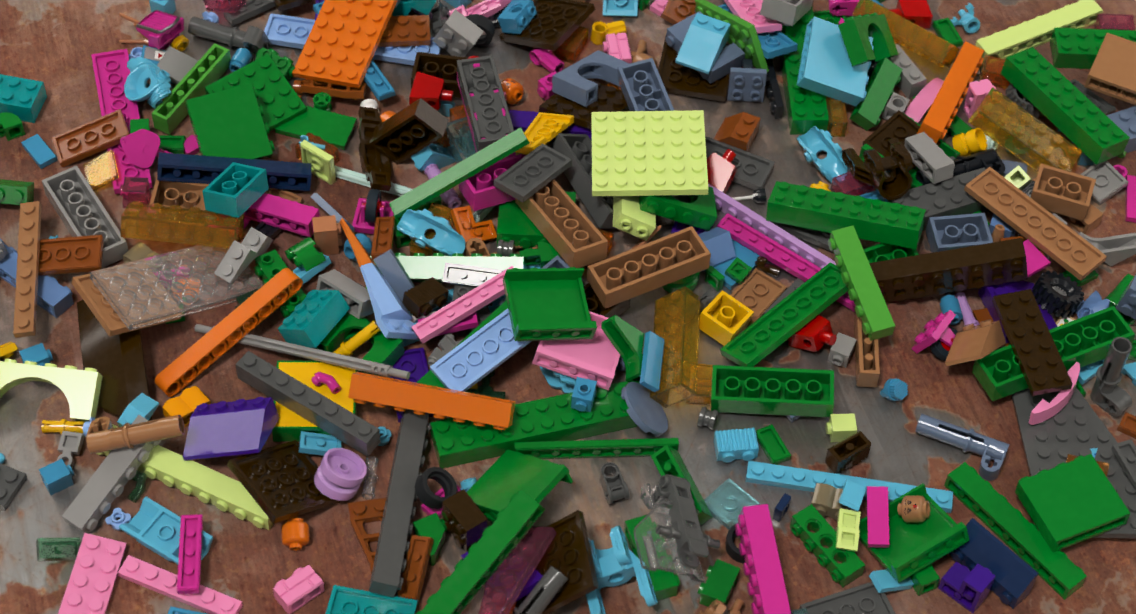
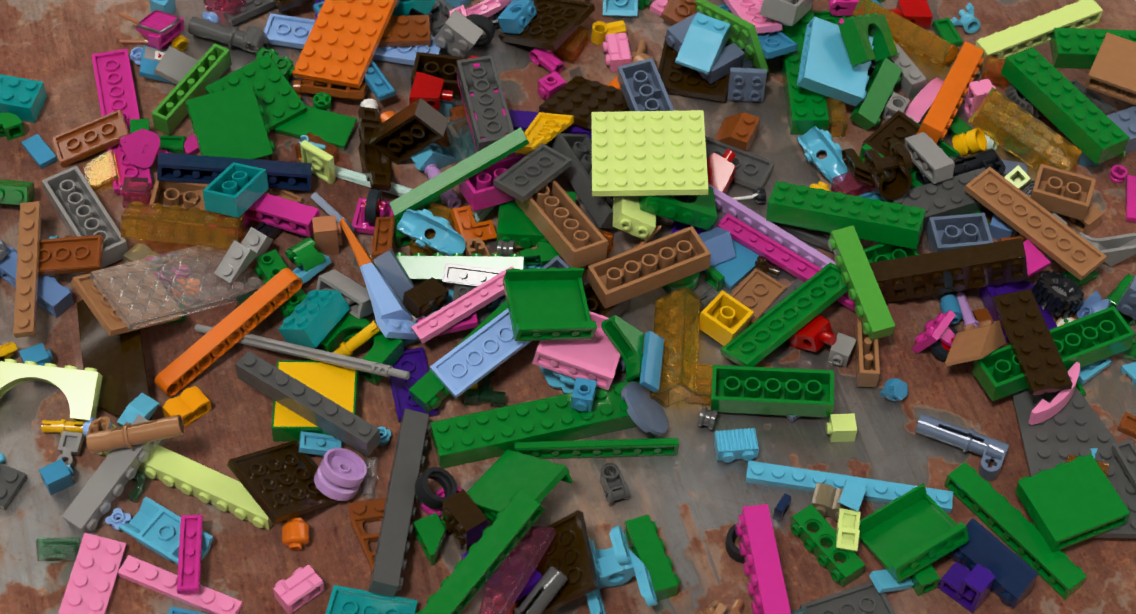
medium azure piece [124,57,171,109] -> none
slope [183,397,279,460] -> none
dark azure brick [229,48,253,72] -> none
dark pink arm [311,372,341,394] -> none
dark azure head [344,233,372,261] -> none
orange brick [348,372,516,430] -> none
dark orange tile [397,535,434,601] -> none
light grey hinge [428,333,462,366] -> none
medium azure plate [460,477,477,492] -> none
orange head [501,78,524,105] -> none
sand blue arch [552,50,630,107] -> none
piece [634,474,721,583] -> none
green brick [651,445,713,526] -> none
green brick [698,559,741,607] -> none
clear light blue tile [704,478,760,530] -> none
green tile [725,257,752,284] -> none
green tile [756,424,792,465] -> none
black plate [765,58,784,119] -> none
dark brown brick [825,431,871,474] -> none
dark pink tile [867,486,889,548] -> none
medium nougat head [897,496,930,523] -> none
medium nougat arm [991,224,1005,242] -> none
light grey tile [1080,161,1128,206] -> none
dark grey piece [1090,337,1133,417] -> none
clear pink brick [1094,14,1136,30] -> none

